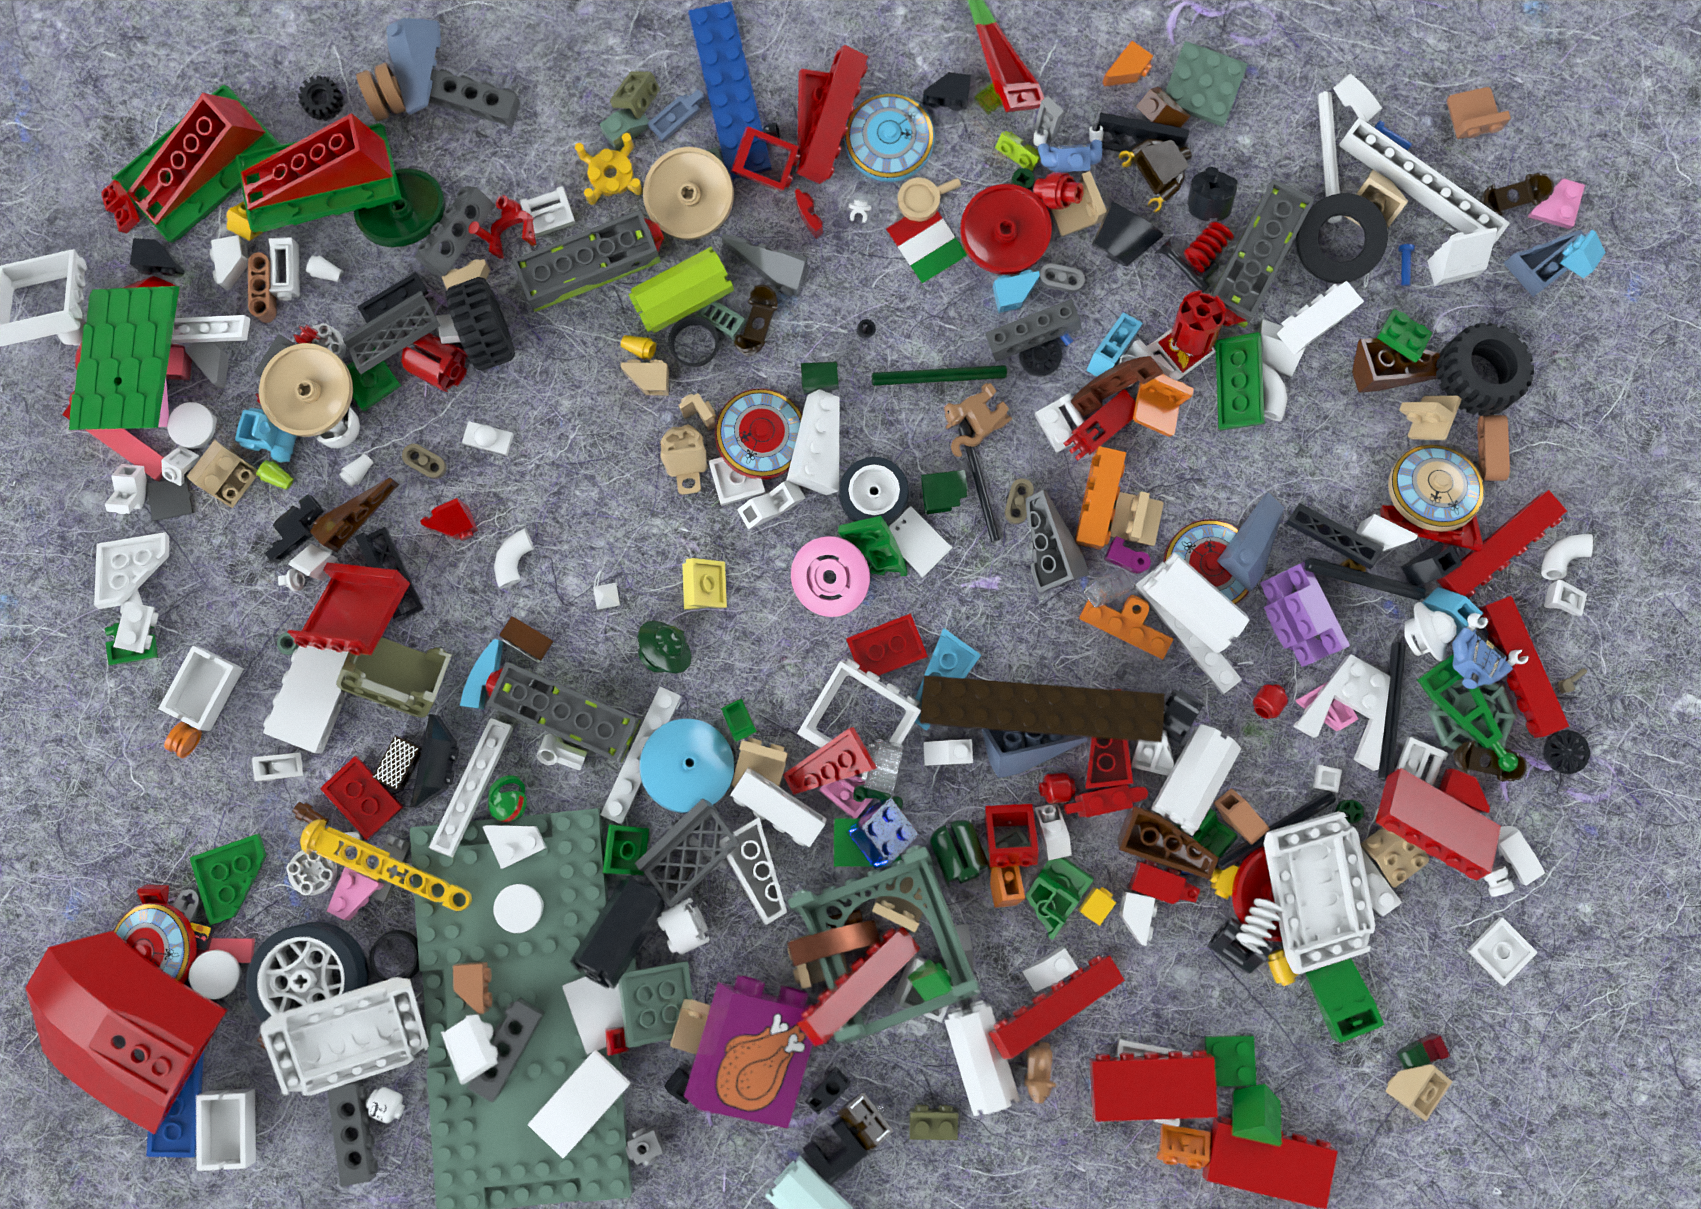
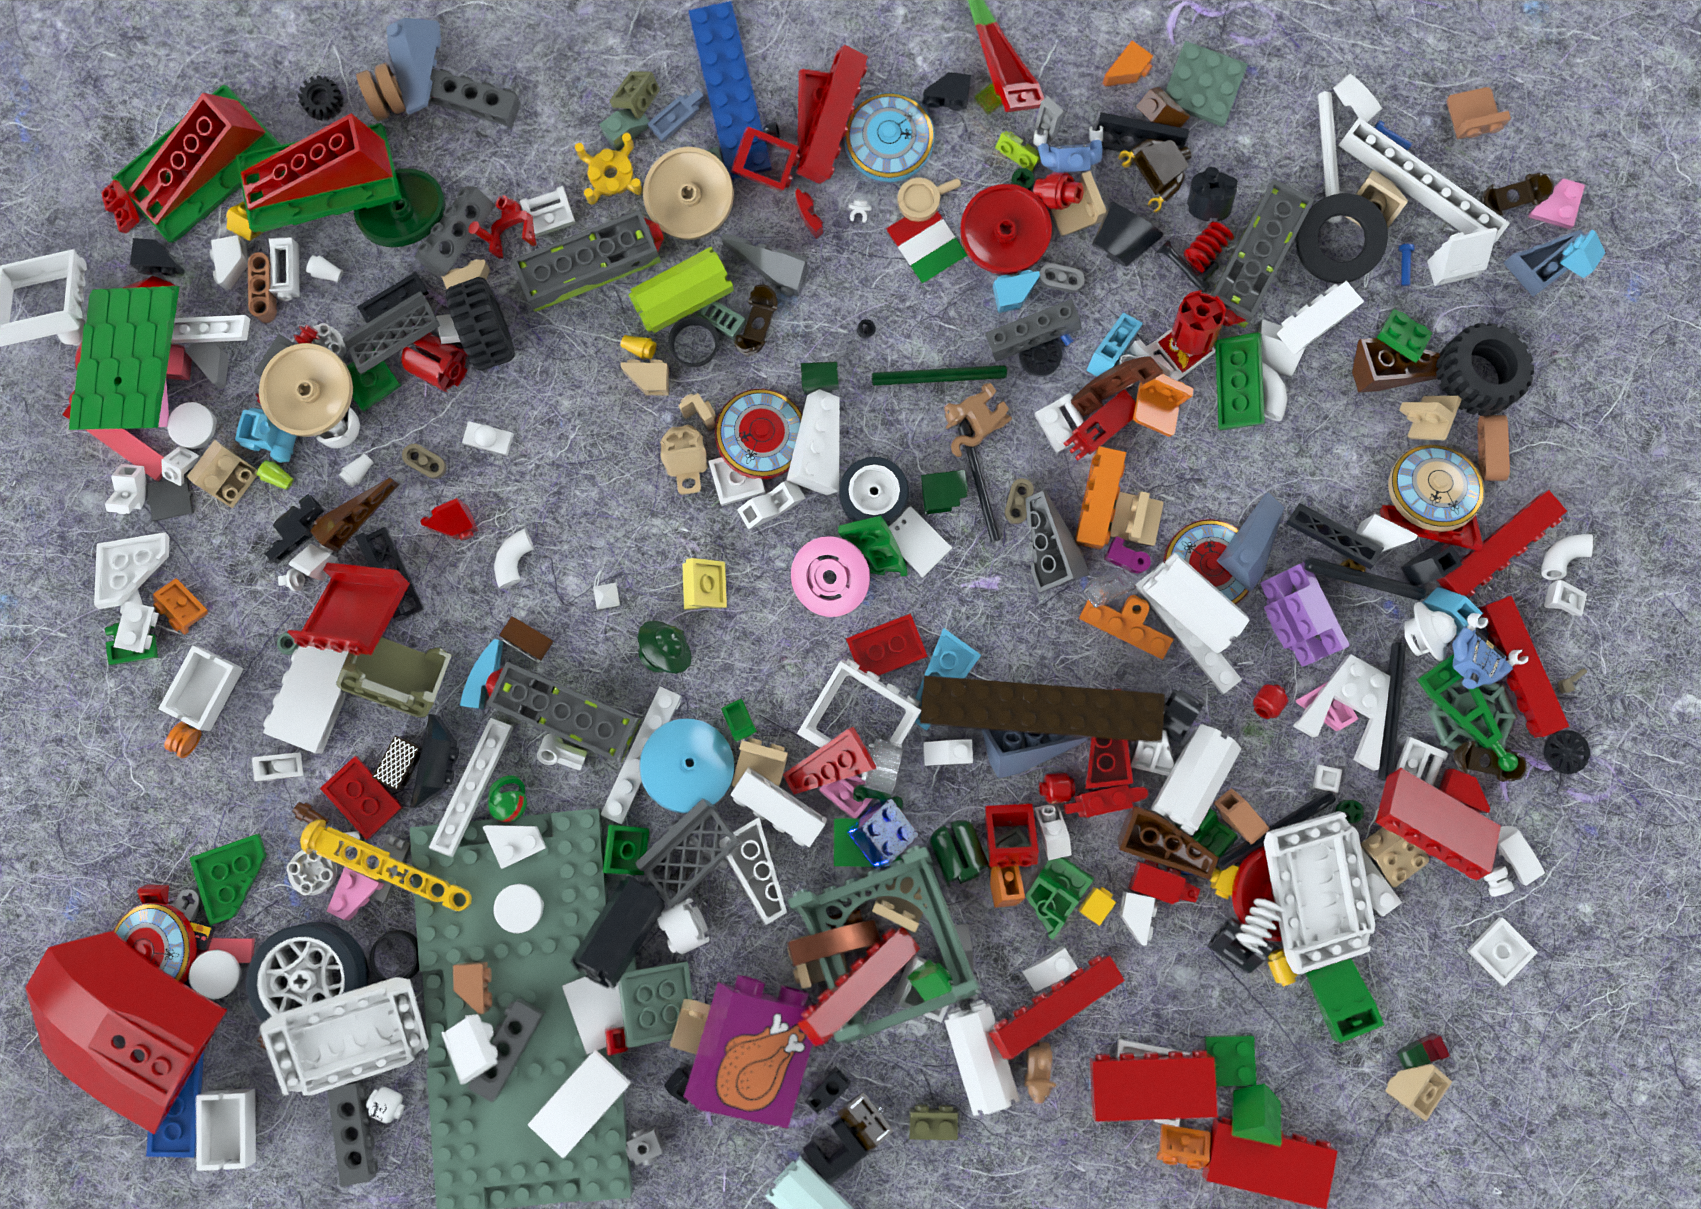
none -> orange bracket [153,578,208,635]

